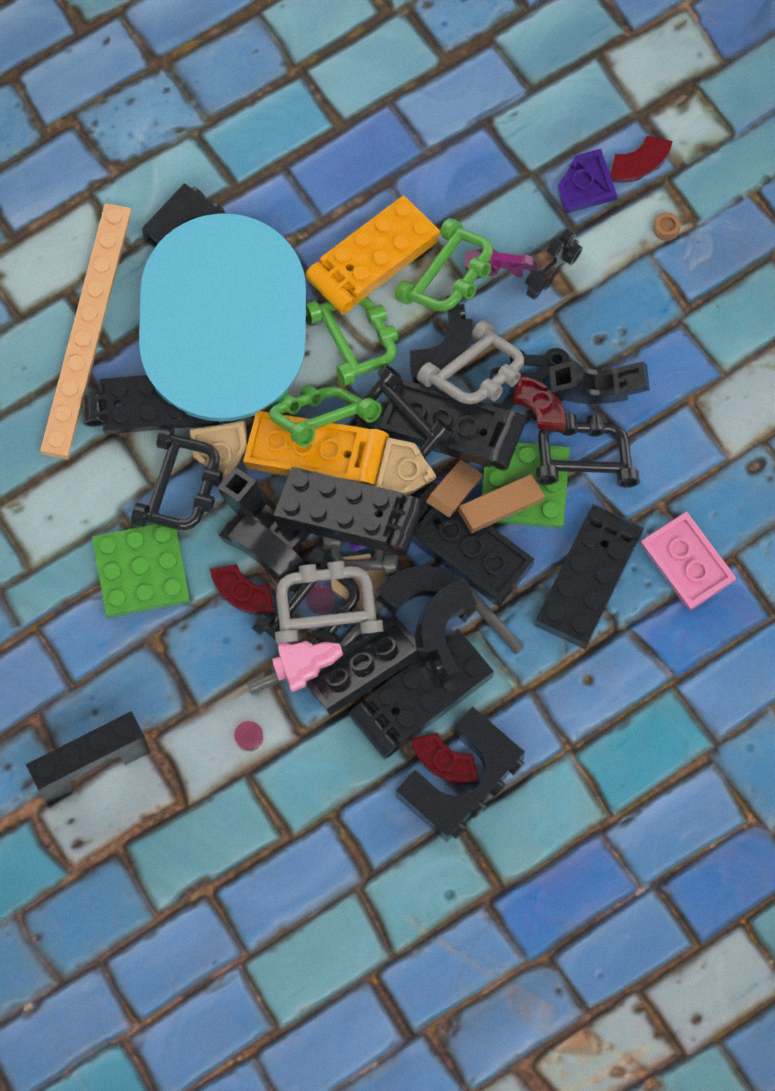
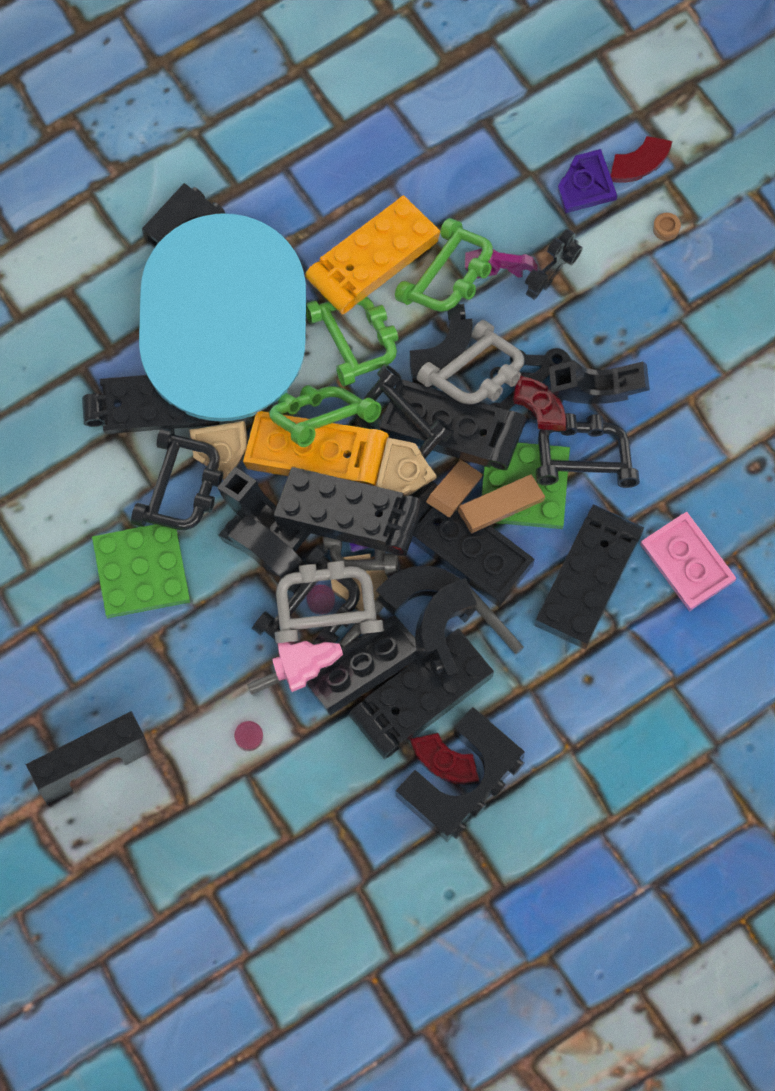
light nougat plate [40,203,132,460] -> none
dark red tile [210,564,275,616] -> none

